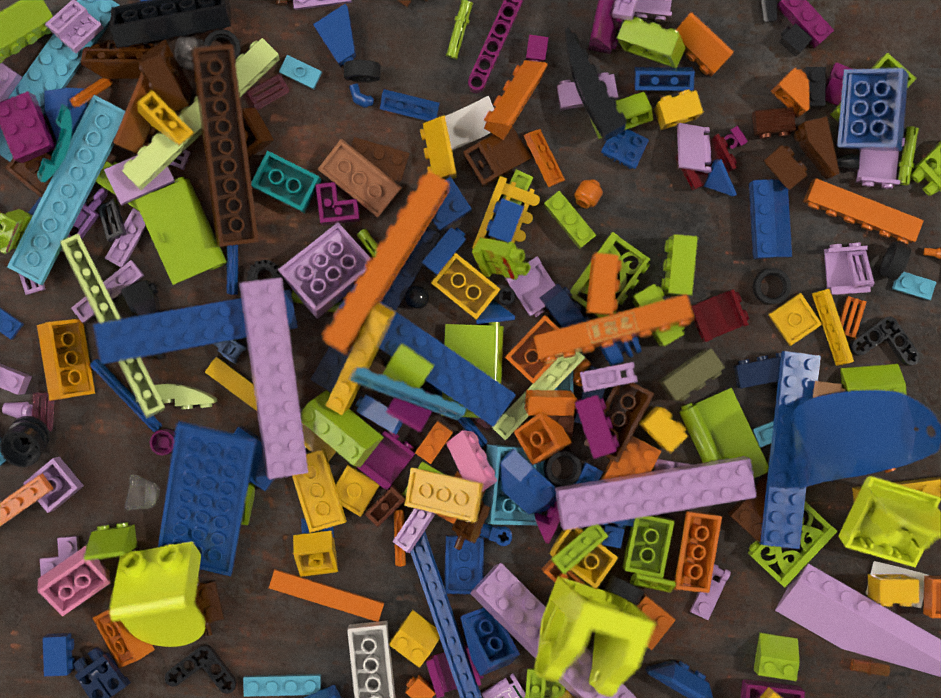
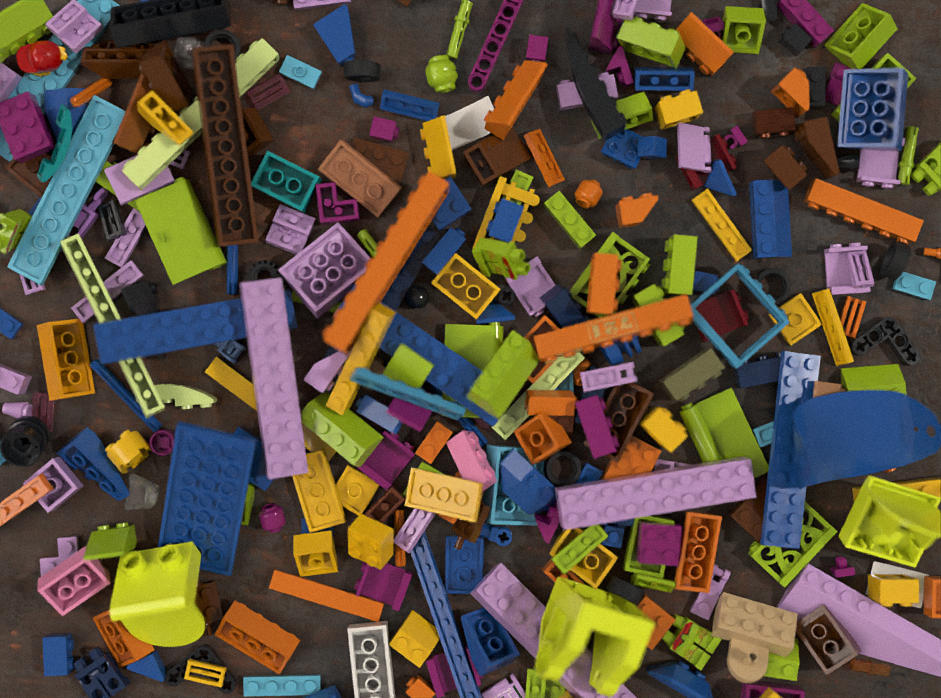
none -> red hair [16,41,68,77]
none -> blue wedge [57,427,130,501]
none -> yellow brick [105,430,152,474]
none -> blue slope [126,650,167,682]
none -> yellow tile [184,659,227,688]
none -> orange slope [215,600,300,675]
none -> magenta head [259,503,286,533]
none -> lavender slope [265,204,316,255]
none -> lavender slope [304,347,353,393]
none -> yellow brick [348,514,394,570]
none -> magenta panel [354,562,413,611]
none -> magenta brick [369,117,400,143]
none -> lime hair [425,55,458,93]
none -> lime slope [466,330,540,420]
none -> magenta slope [605,46,634,88]
none -> orange slope [615,193,658,228]
none -> magenta brick [636,521,681,566]
none -> blue brick [637,136,667,159]
none -> lime hips [662,614,722,670]
none -> dark azure window [690,263,790,369]
none -> yellow tile [691,188,752,262]
none -> blue brick [693,271,719,295]
none -> magenta tile [701,16,724,38]
none -> tan brick [711,592,797,683]
none -> lime slope [721,6,766,54]
none -> reddish brown slope [796,604,862,675]
none -> lime slope [824,3,897,69]
none -> magenta tile [830,556,855,578]

